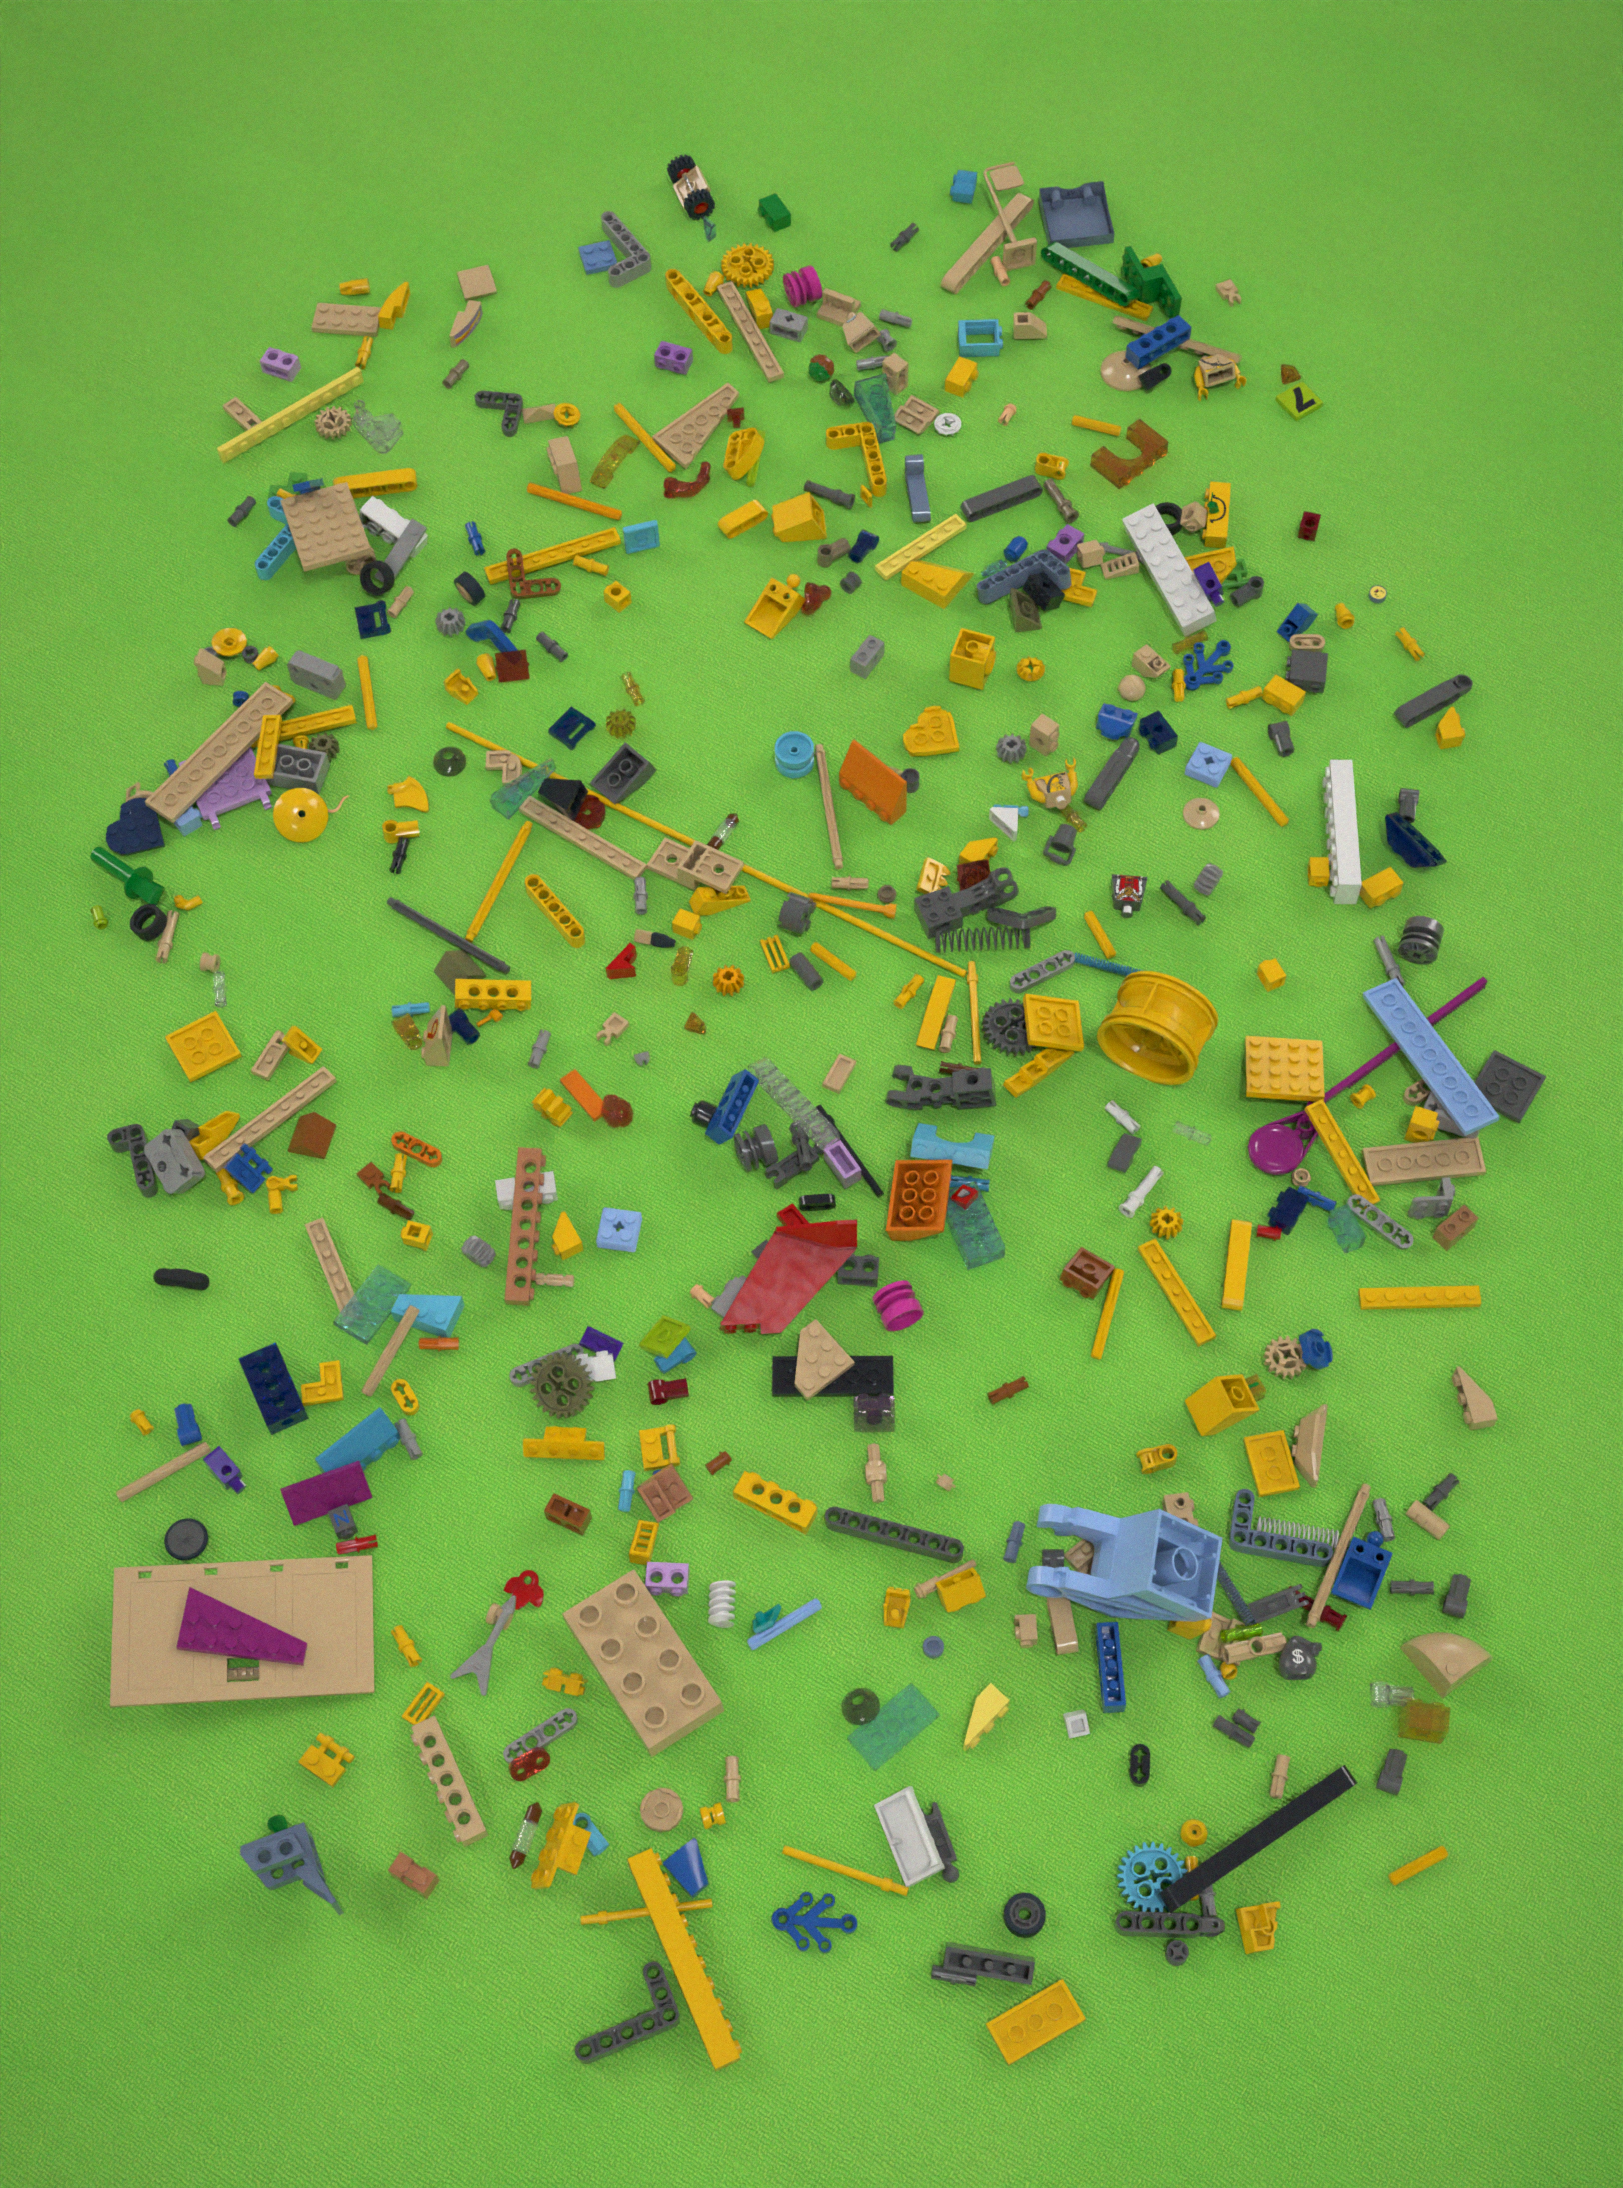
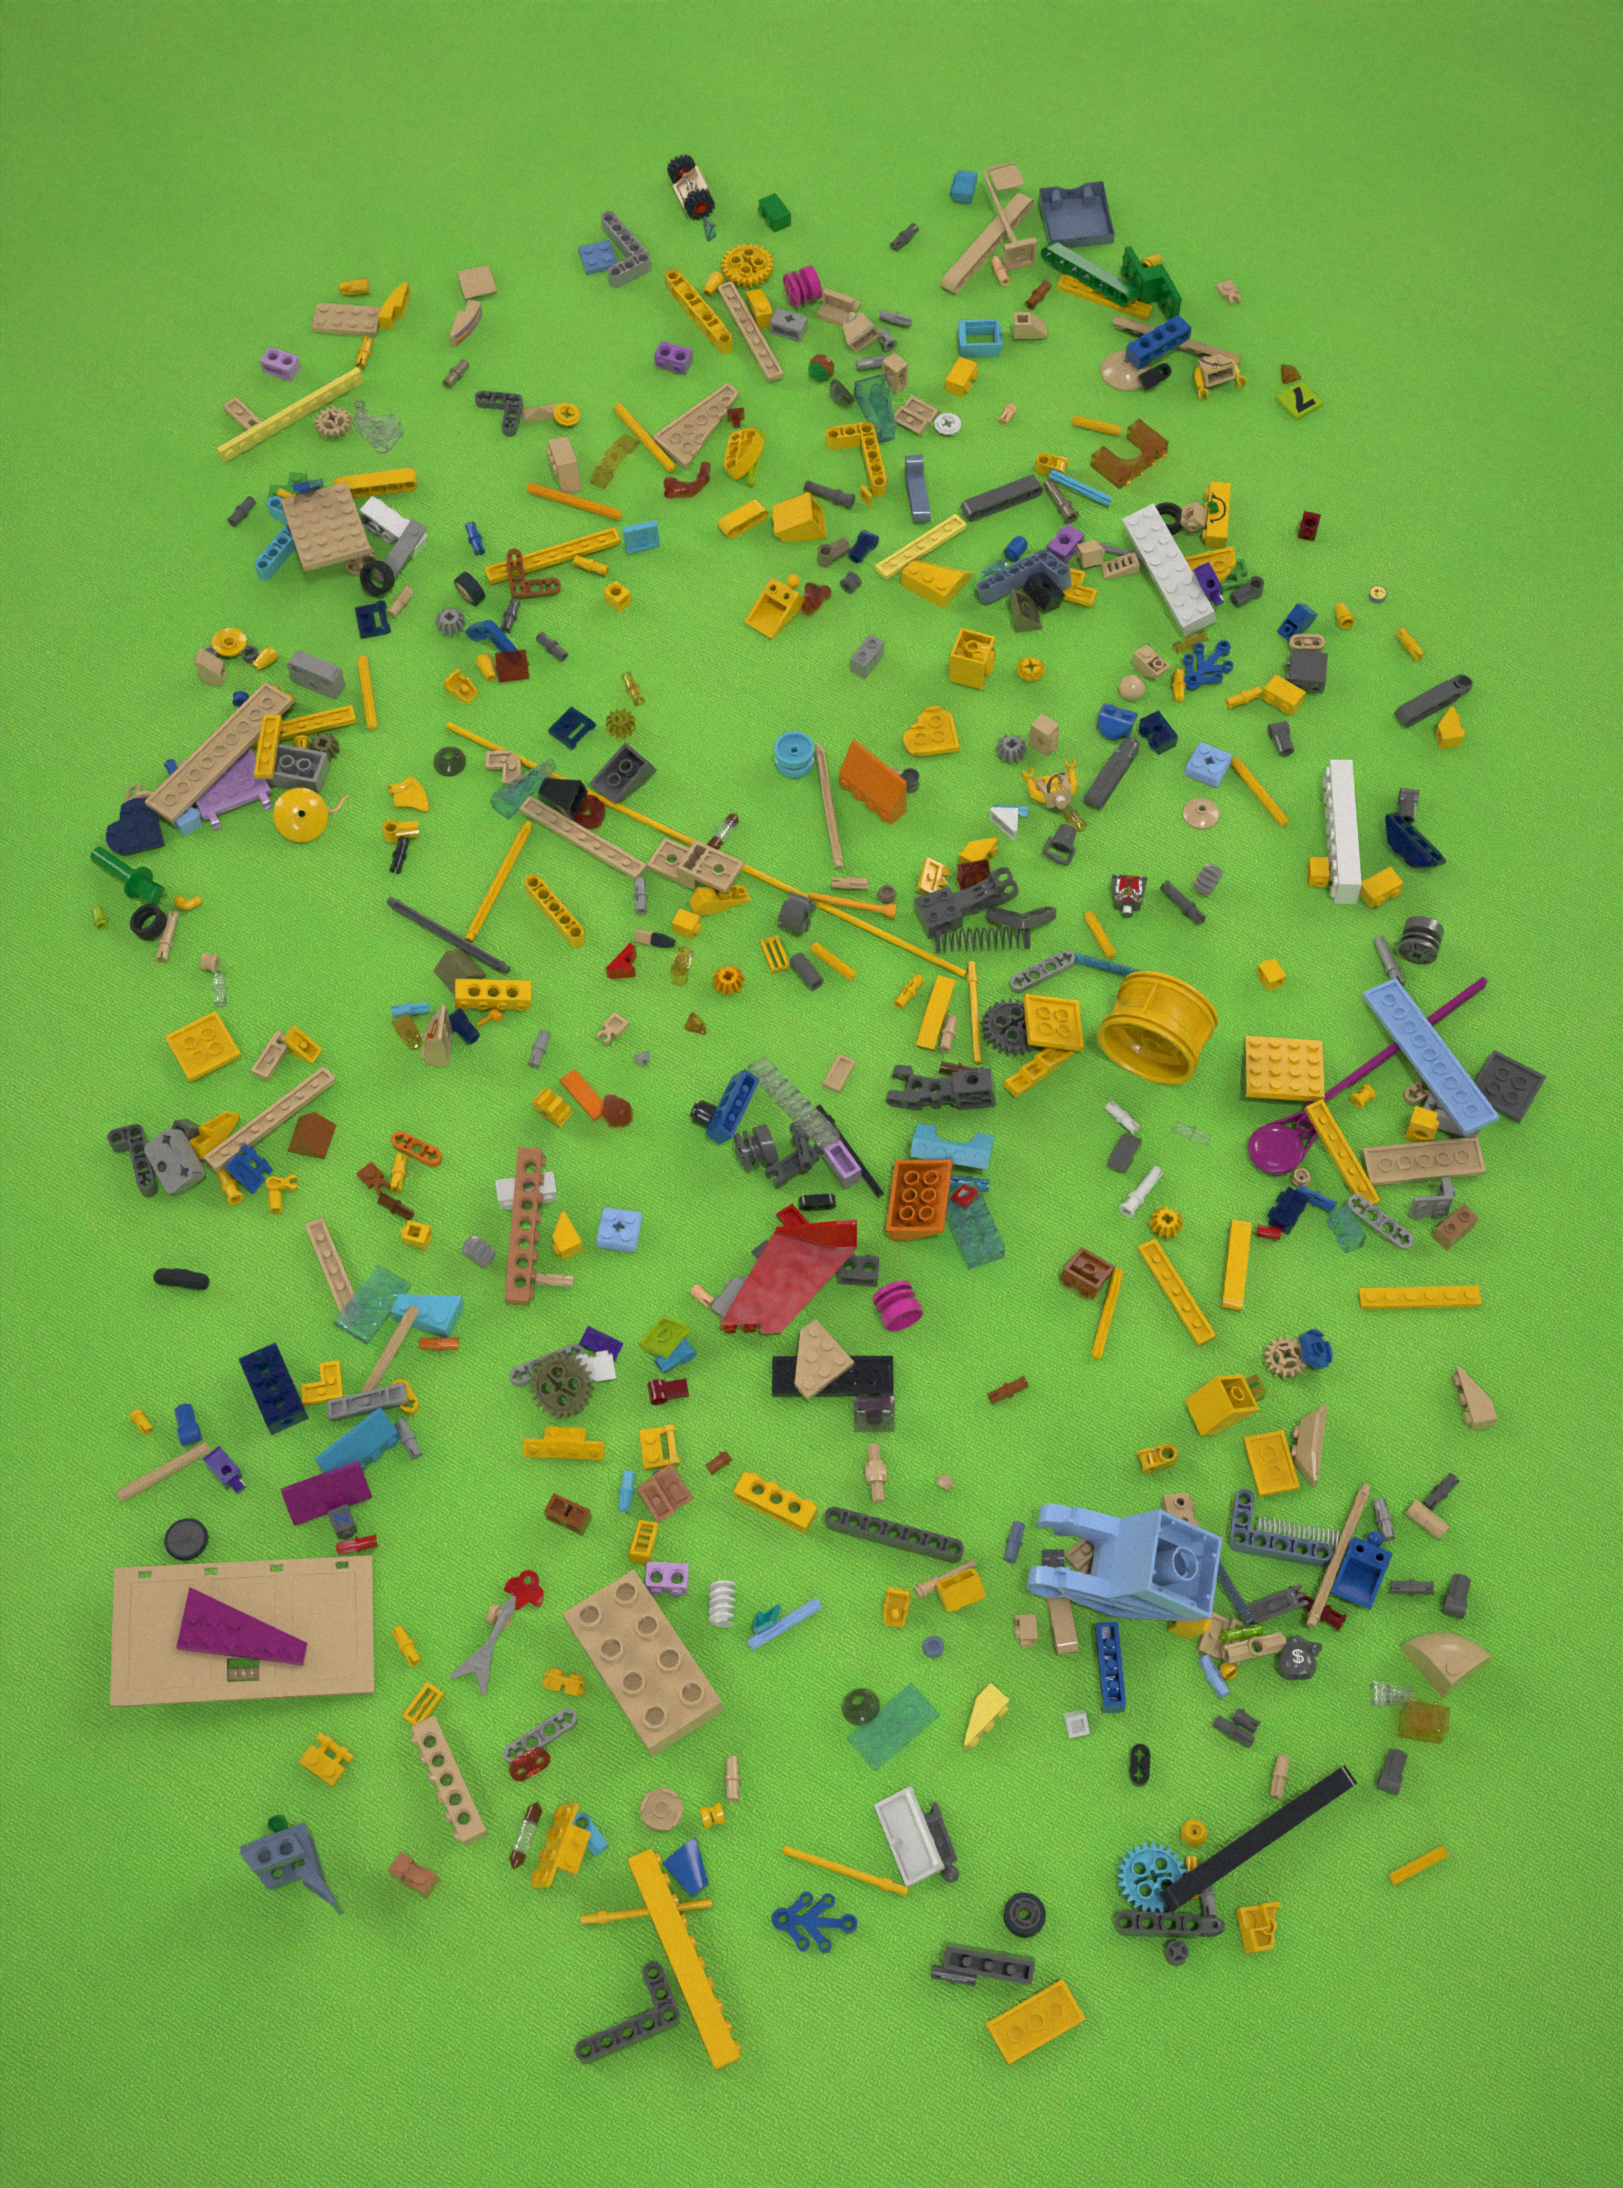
none -> light grey plate [326,1382,408,1422]
none -> medium azure axle [1049,470,1112,506]

